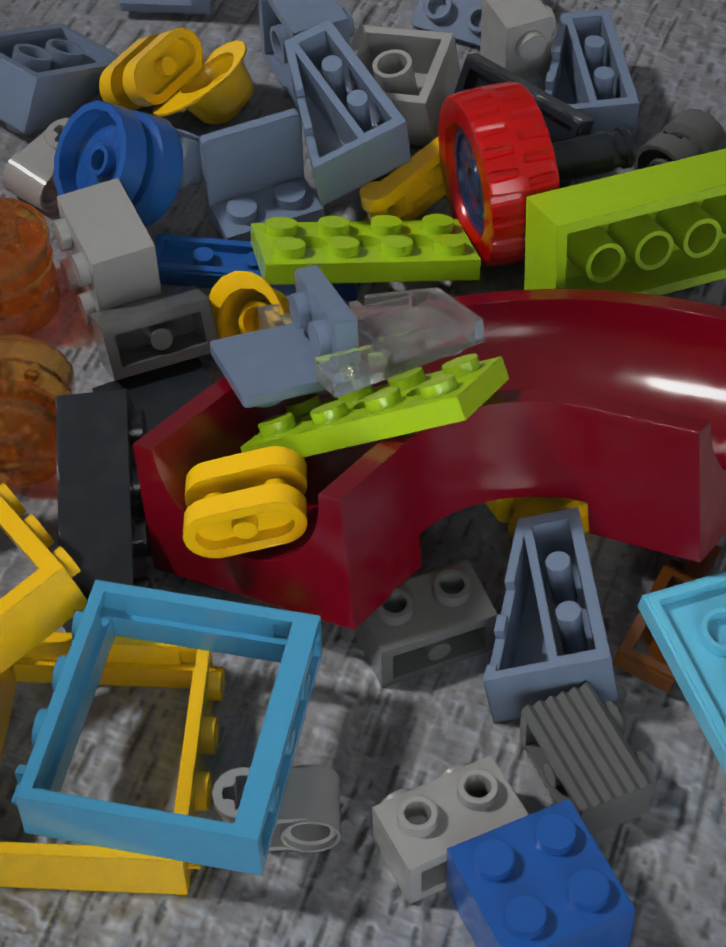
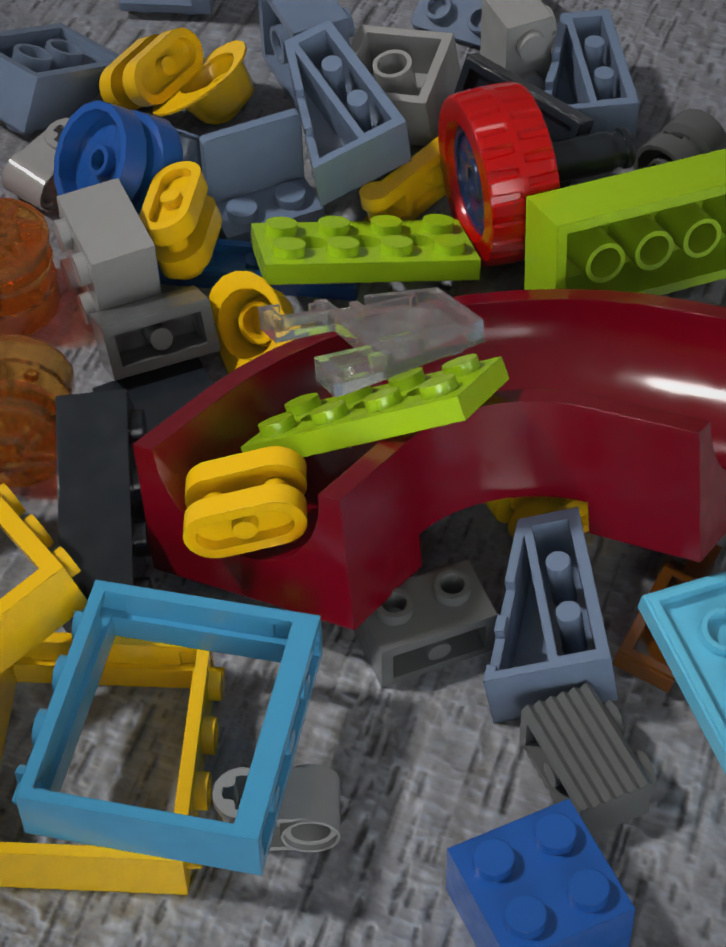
sand blue bracket [210,265,361,408] -> none
light grey brick [372,755,529,905] -> none
none -> yellow brick [139,161,223,280]

